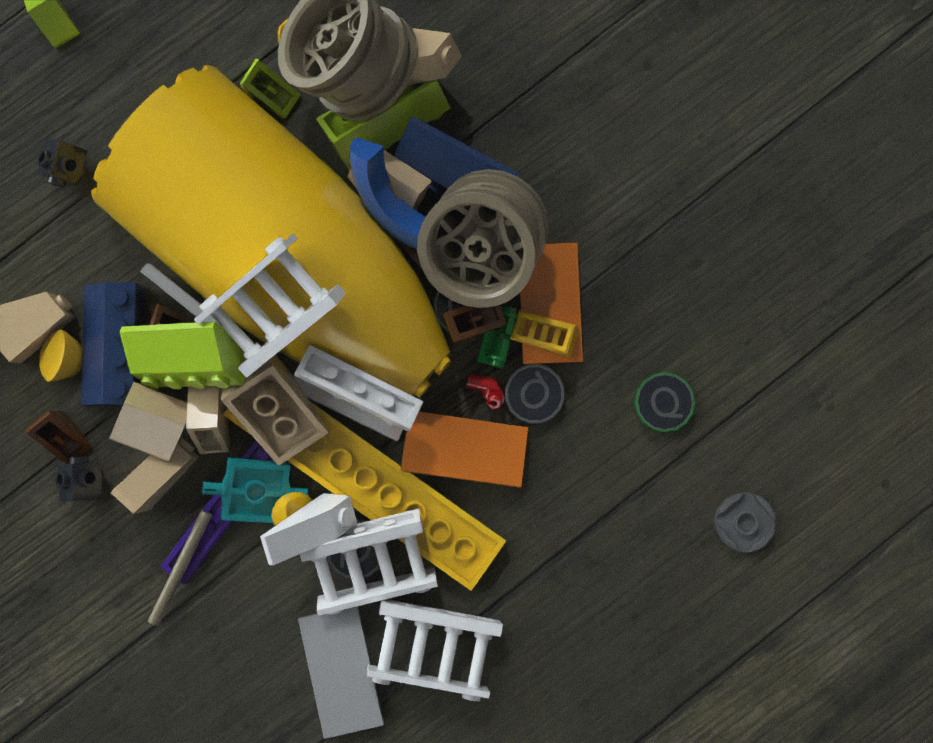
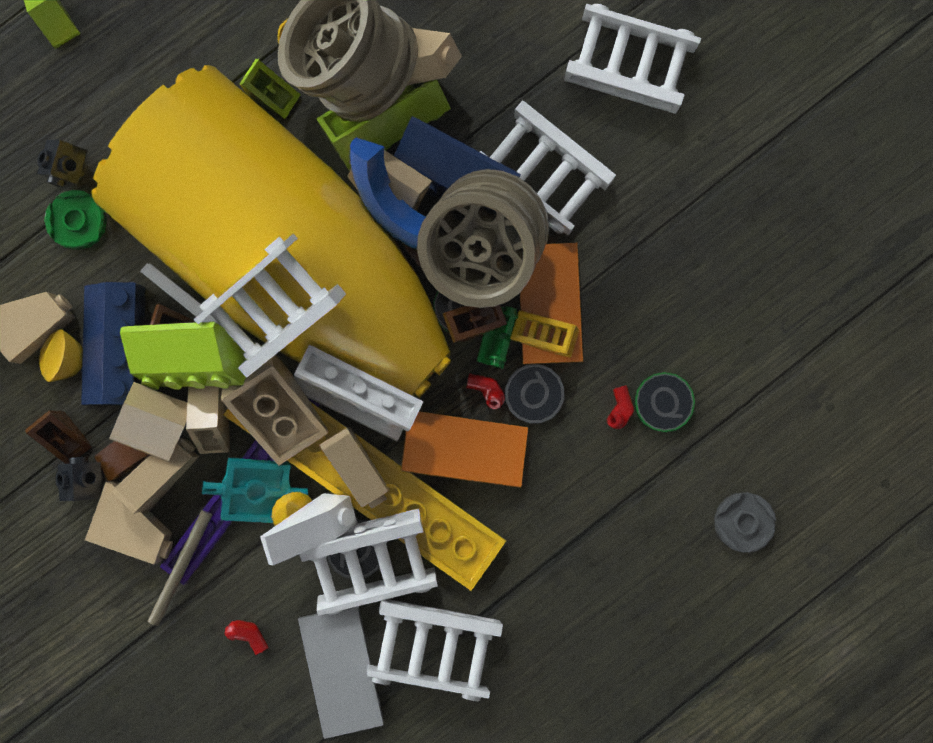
none -> green tile [44,190,107,250]
none -> tan slope [85,481,173,564]
none -> reddish brown slope [94,441,150,482]
none -> red arm [225,620,268,655]
none -> tan slope [319,427,389,509]
none -> white fence [480,100,616,236]
none -> white fence [564,4,701,114]
none -> red arm [607,385,634,429]

